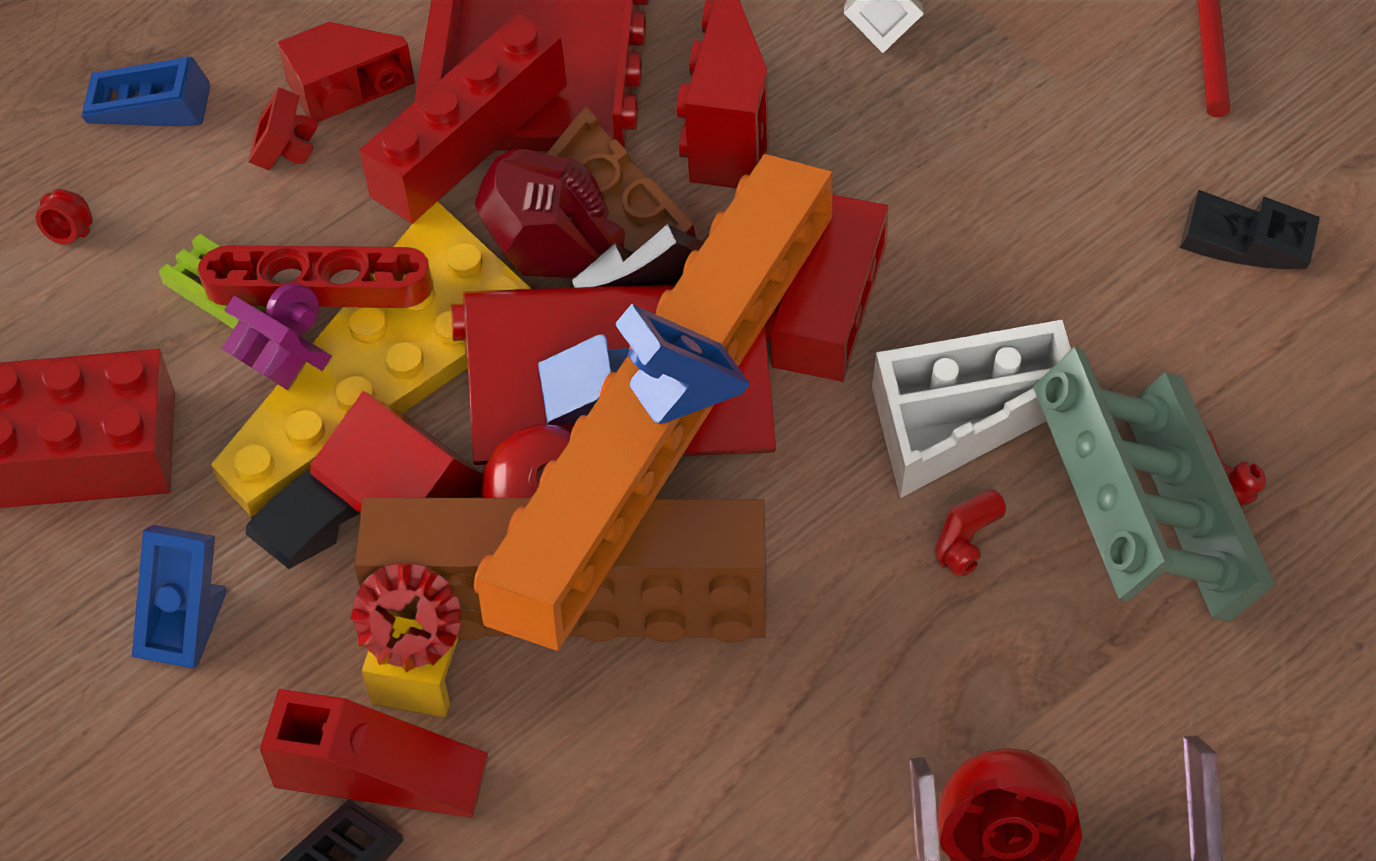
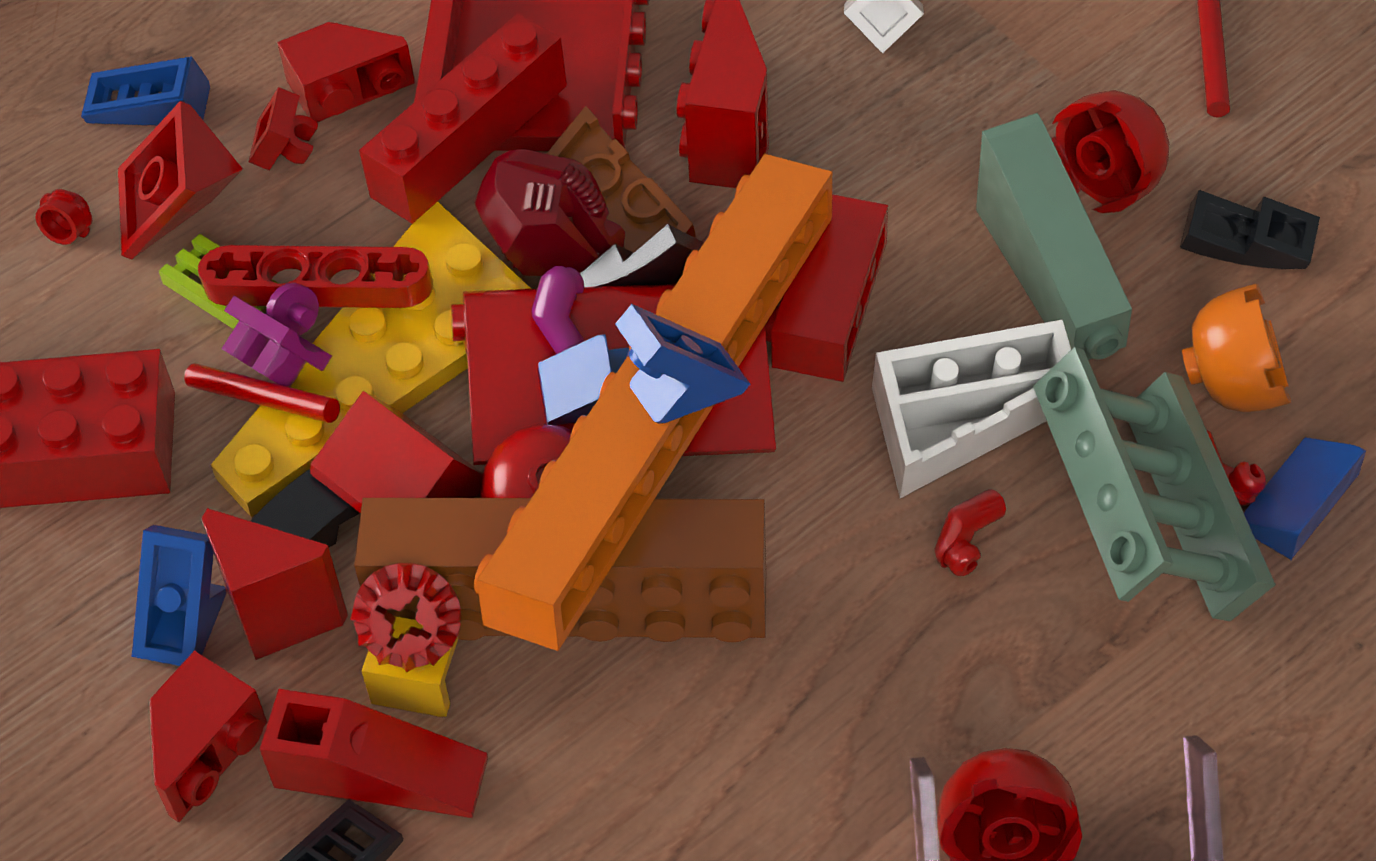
none -> red slope [118,101,243,260]
none -> red slope [149,650,268,822]
none -> red bar [184,363,340,423]
none -> red slope [201,508,348,660]
none -> magenta arm [531,266,585,354]
none -> sand green slope [976,113,1132,360]
none -> red cylinder [1052,90,1170,213]
none -> orange cylinder [1182,284,1291,412]
none -> blue slope [1244,437,1366,560]

